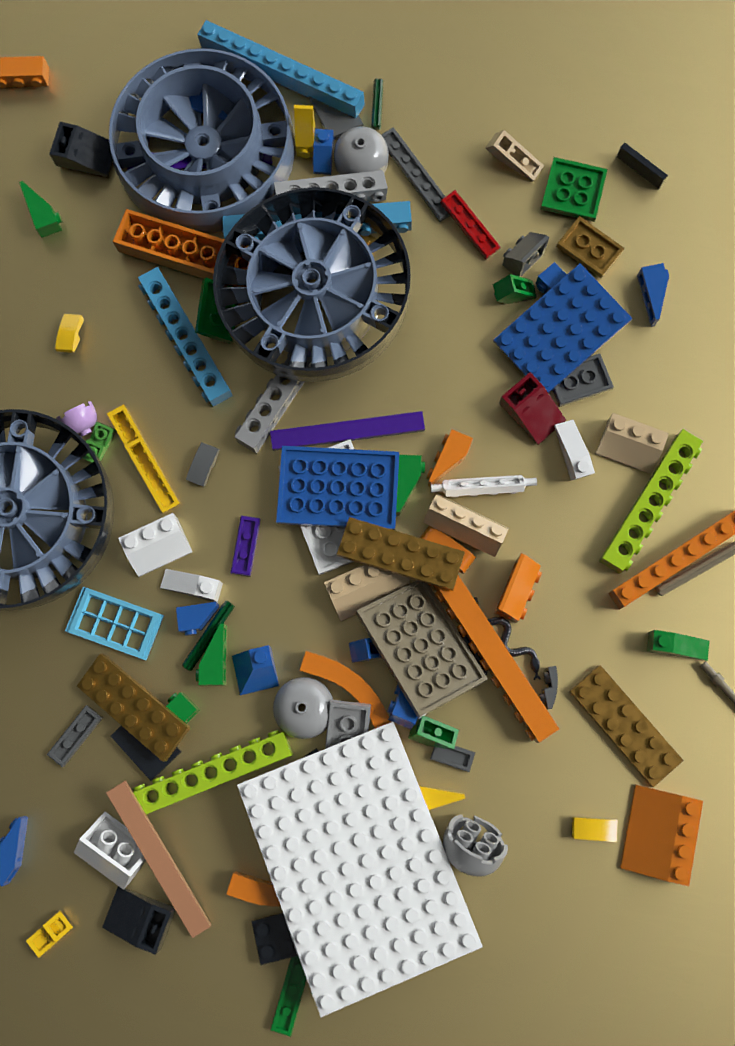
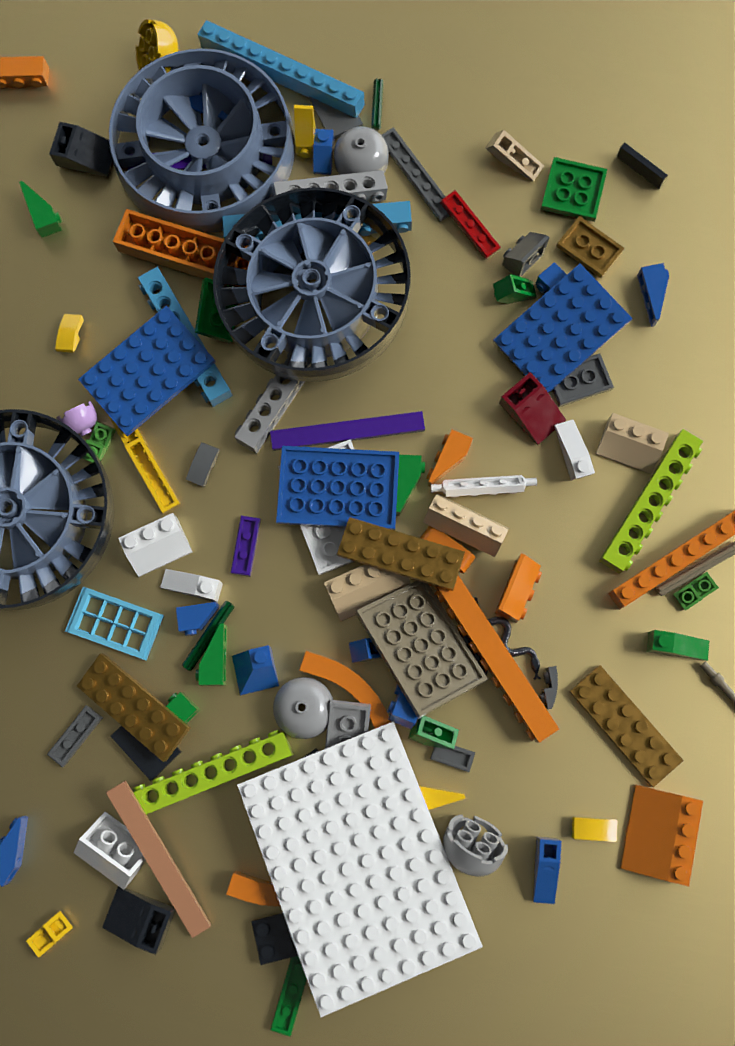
none -> blue plate [78,305,216,437]
none -> yellow cylinder [135,19,179,73]
none -> blue slope [533,837,561,904]
none -> bright green slope [673,571,719,611]

